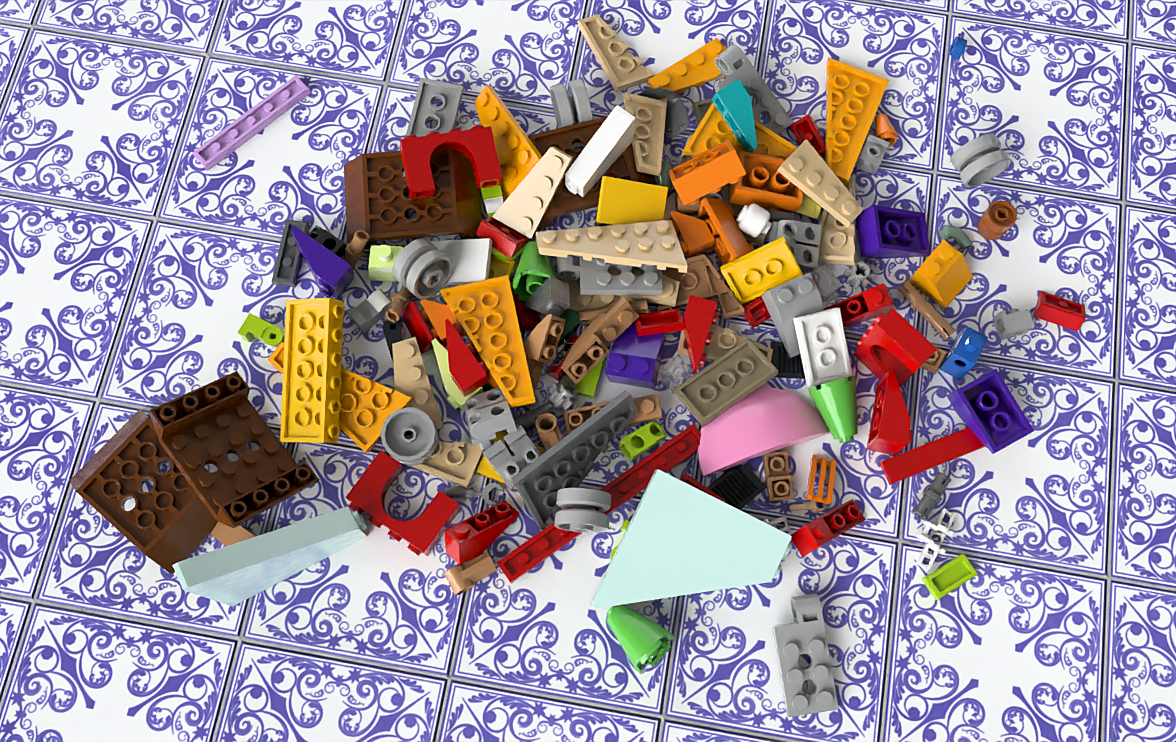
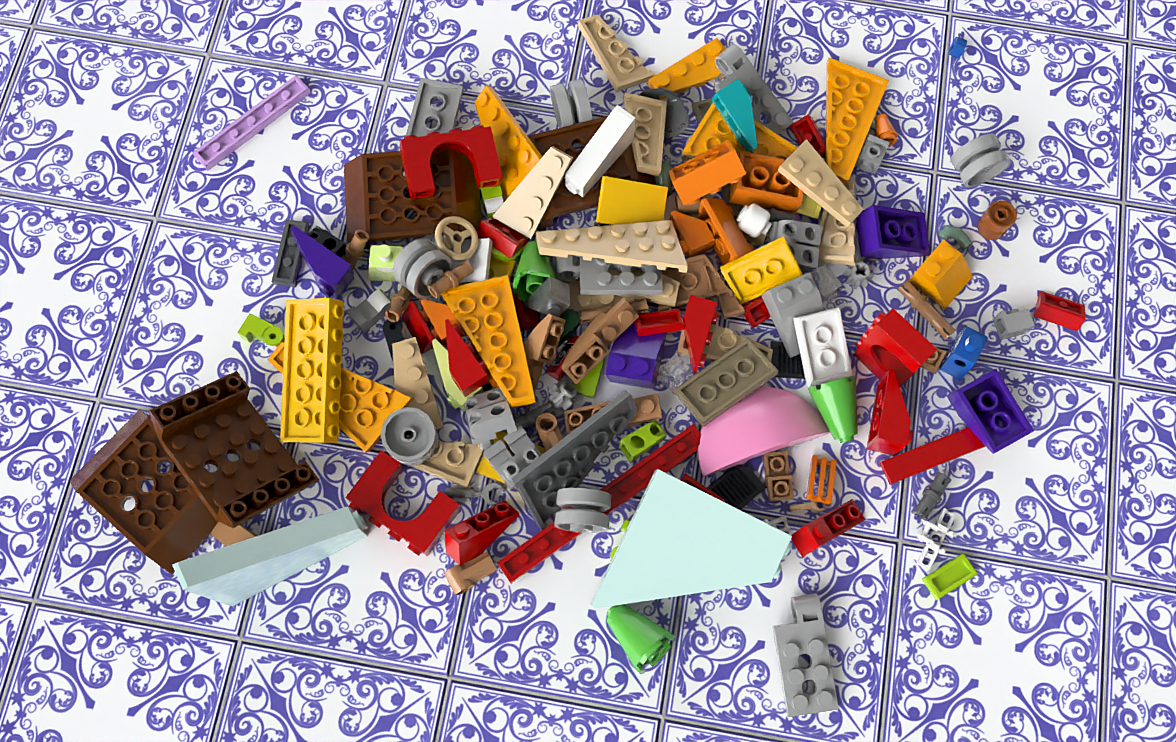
red slope [824,283,897,327] -> none
none -> medium nougat pin [428,260,473,298]
none -> tan piece [435,216,479,260]

